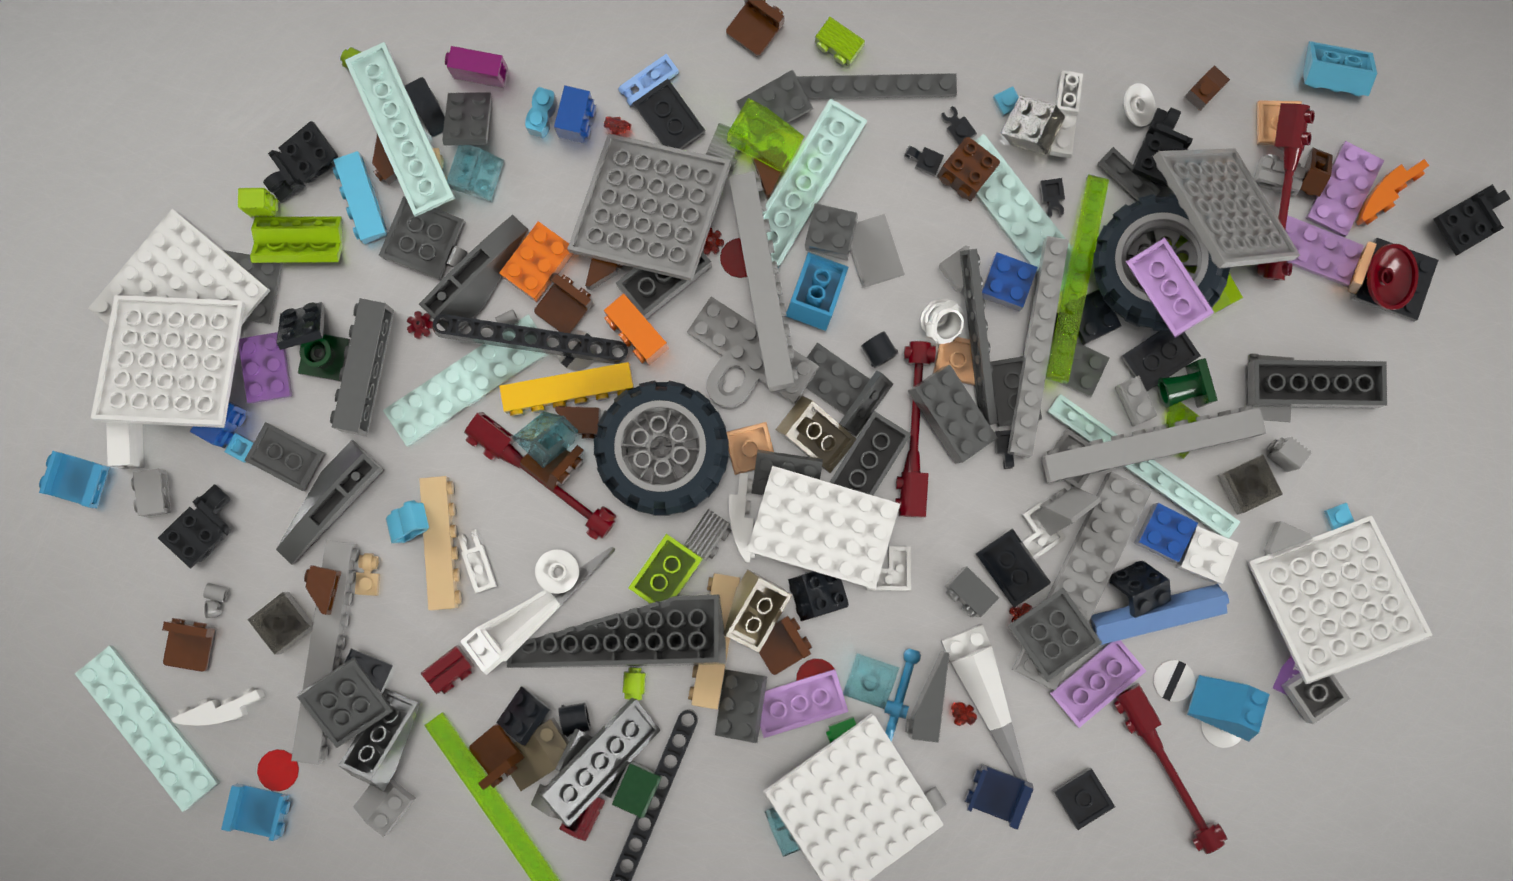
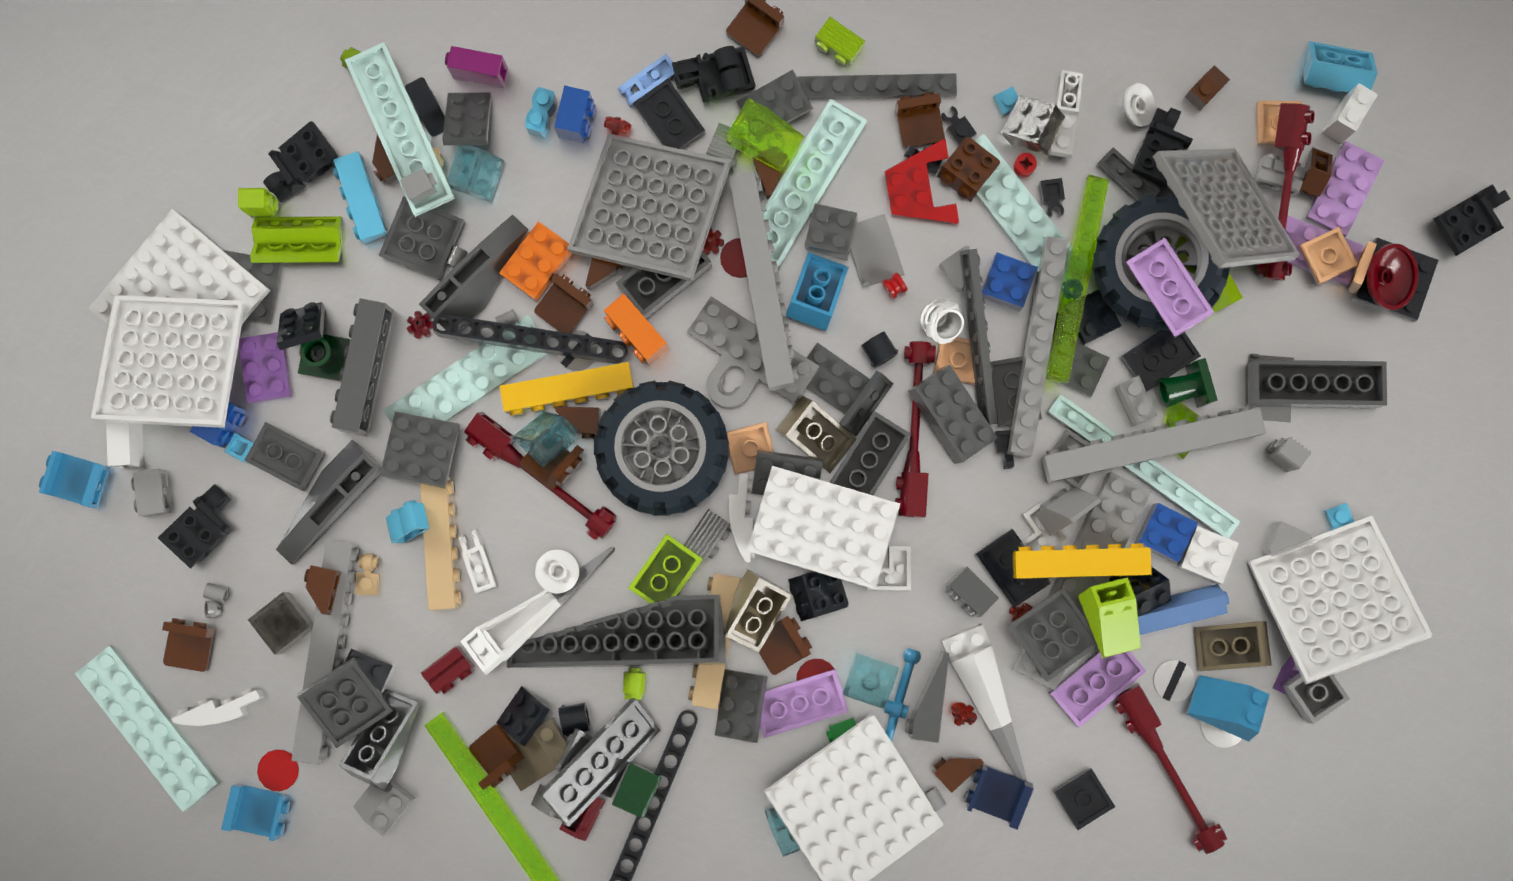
clear smoke brick [1218,455,1283,514] -> none
orange slope [1355,159,1429,226] -> none
none -> dark grey plate [380,412,460,489]
none -> light grey brick [400,168,437,204]
none -> black plate [672,46,756,103]
none -> red wheel [882,272,908,300]
none -> red wing [884,139,959,223]
none -> reddish brown bracket [895,92,945,148]
none -> reddish brown slope [932,756,984,793]
none -> red wheel [1013,153,1037,178]
none -> yellow brick [1013,543,1152,579]
none -> clear green plate [1061,279,1083,299]
none -> lime slope [1078,578,1141,659]
none -> dark tan slope [1194,621,1272,671]
none -> light nougat tile [1298,227,1358,285]
none -> white brick [1322,83,1378,144]

